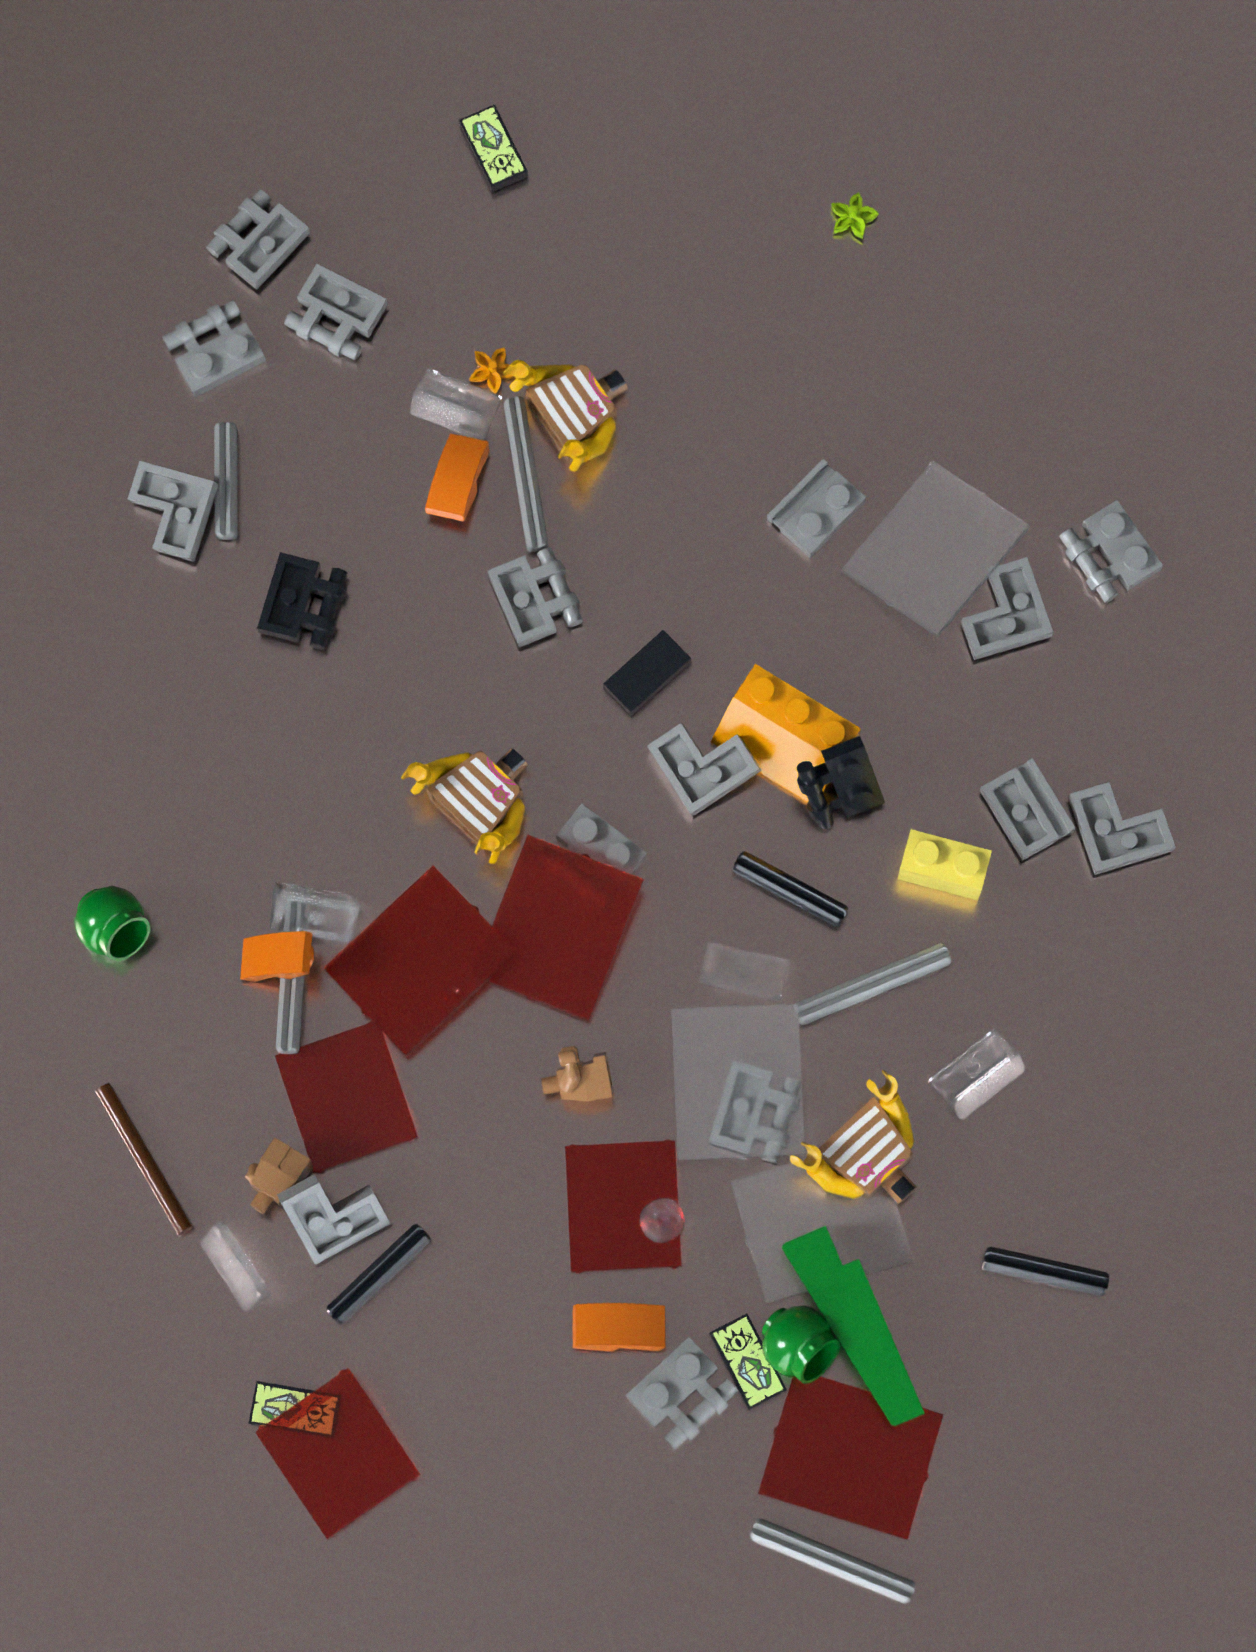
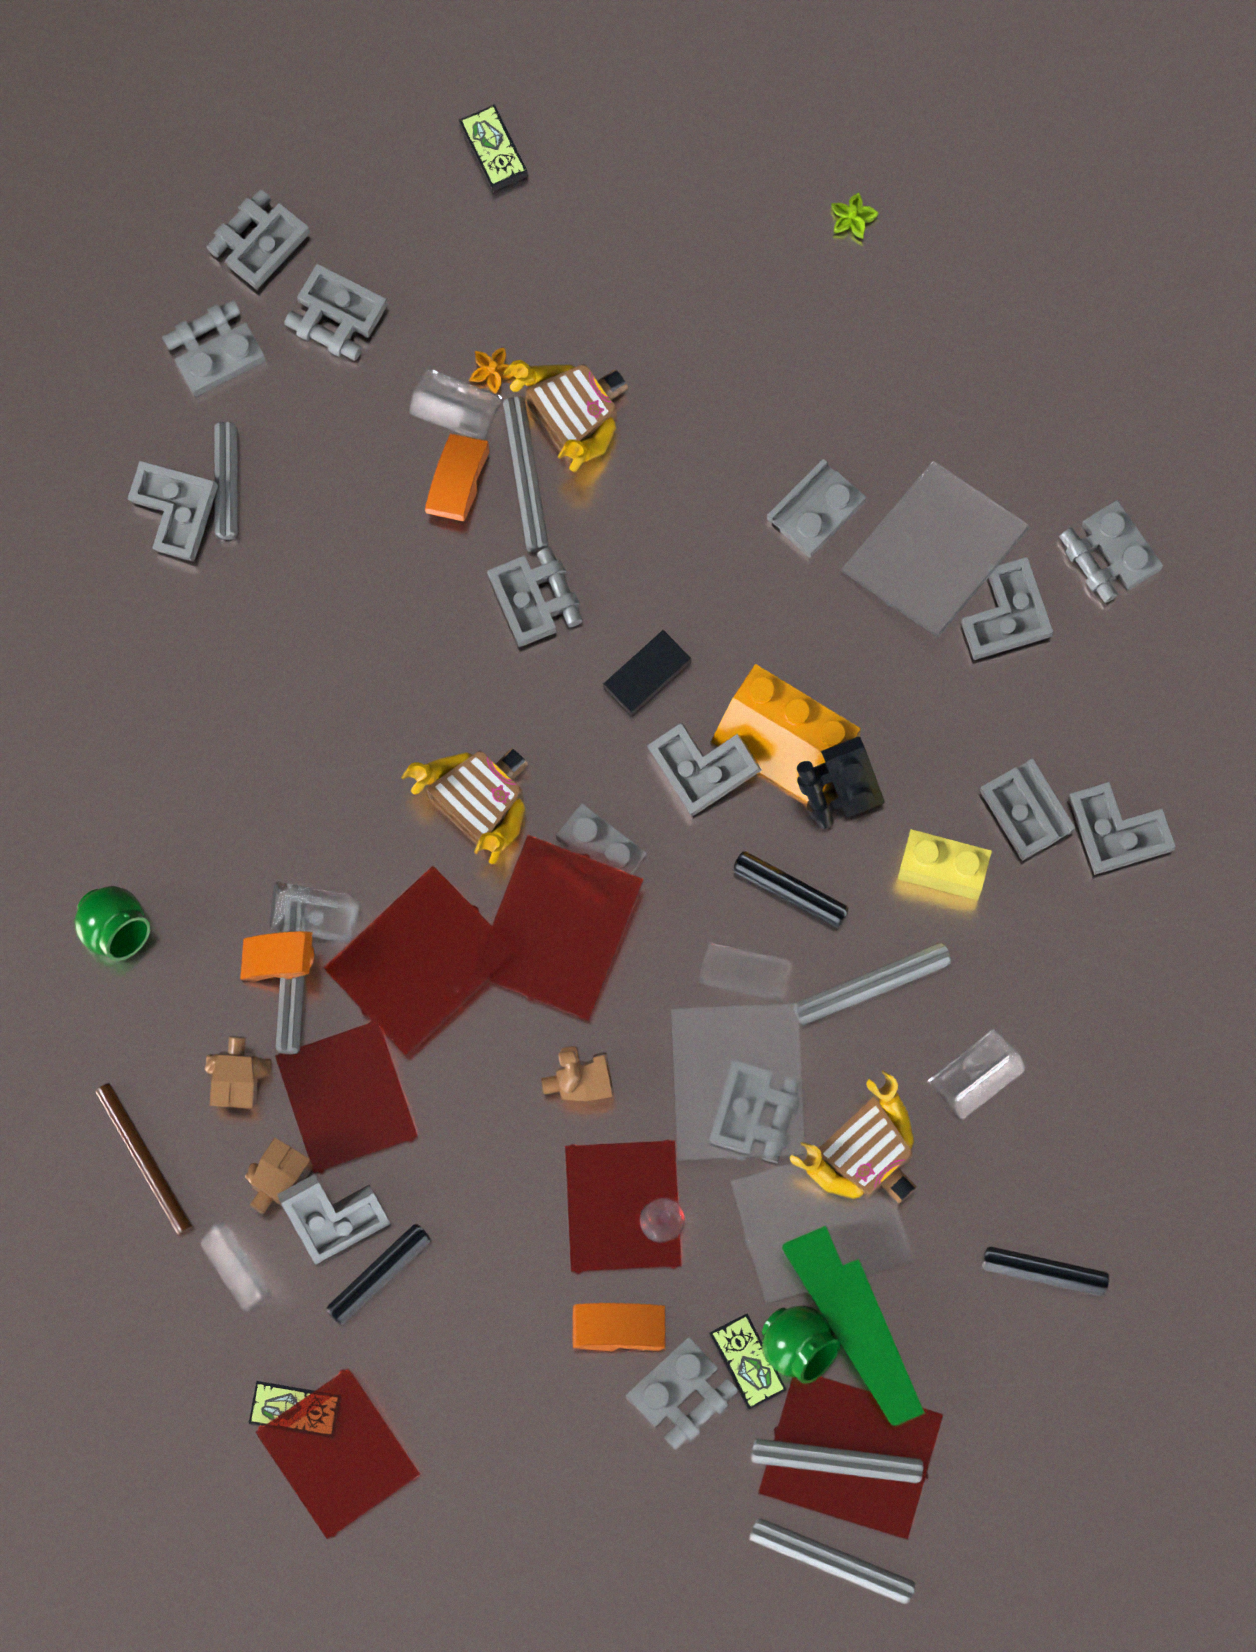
black plate [257,552,348,650] -> none
none -> medium nougat piece [205,1036,271,1109]
none -> light grey axle [752,1439,923,1483]

